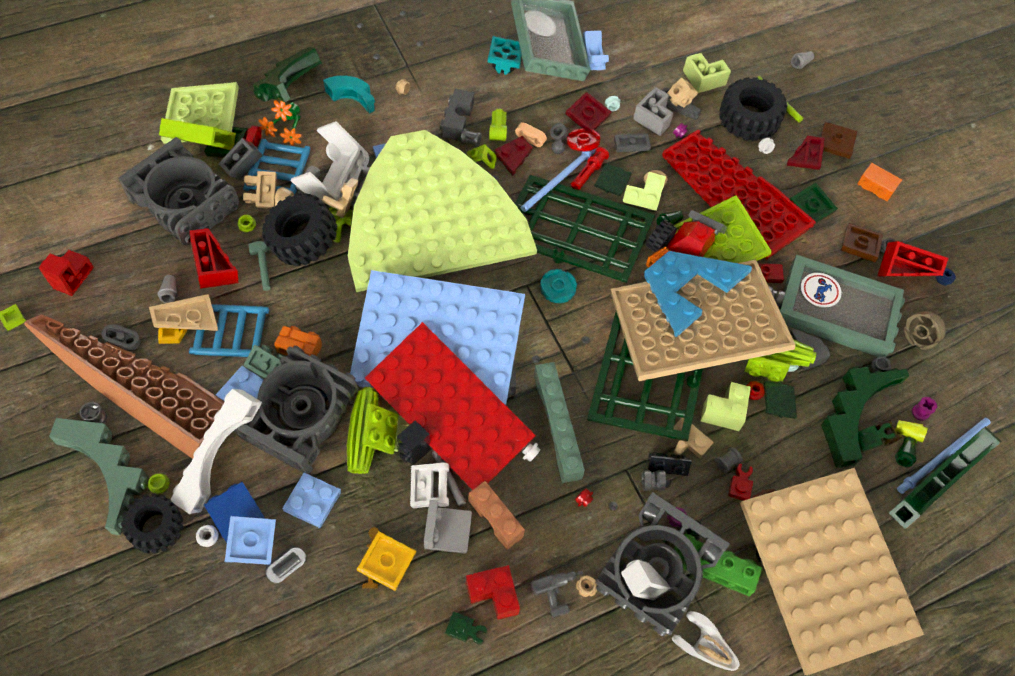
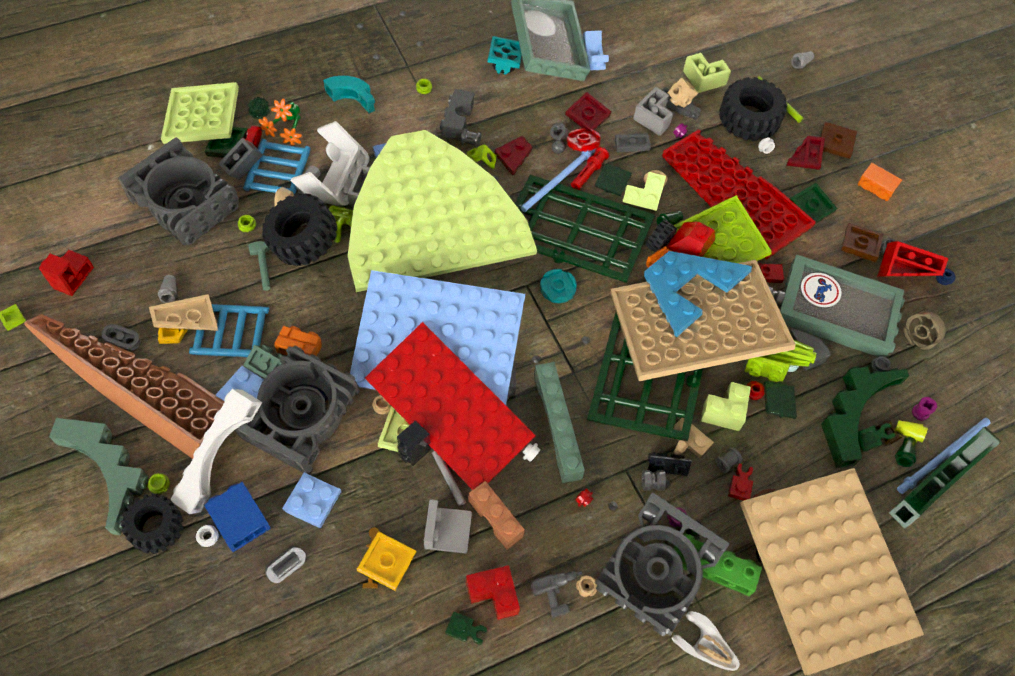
flat silver wheel [79,402,107,424] -> none
lime slope [159,118,236,150] -> none
red wedge [189,228,238,289] -> none
light blue plate [225,516,276,564] -> none
tan plate [243,171,277,208] -> none
dark green arch [252,47,322,102] -> none
tan plate [322,178,358,218] -> none
lime plate [347,387,399,474] -> none
tan plate [396,79,410,95] -> none
white plate [410,463,449,508] -> none
lime piece [489,109,507,141] -> none
light nougat beam [515,123,547,147] -> none
light aqua plate [605,96,621,111] -> none
white slope [621,560,671,600] -> none
dark grey plate [689,210,727,235] -> none
none -> clear green gear [247,96,270,120]
none -> lime plate [416,79,432,94]

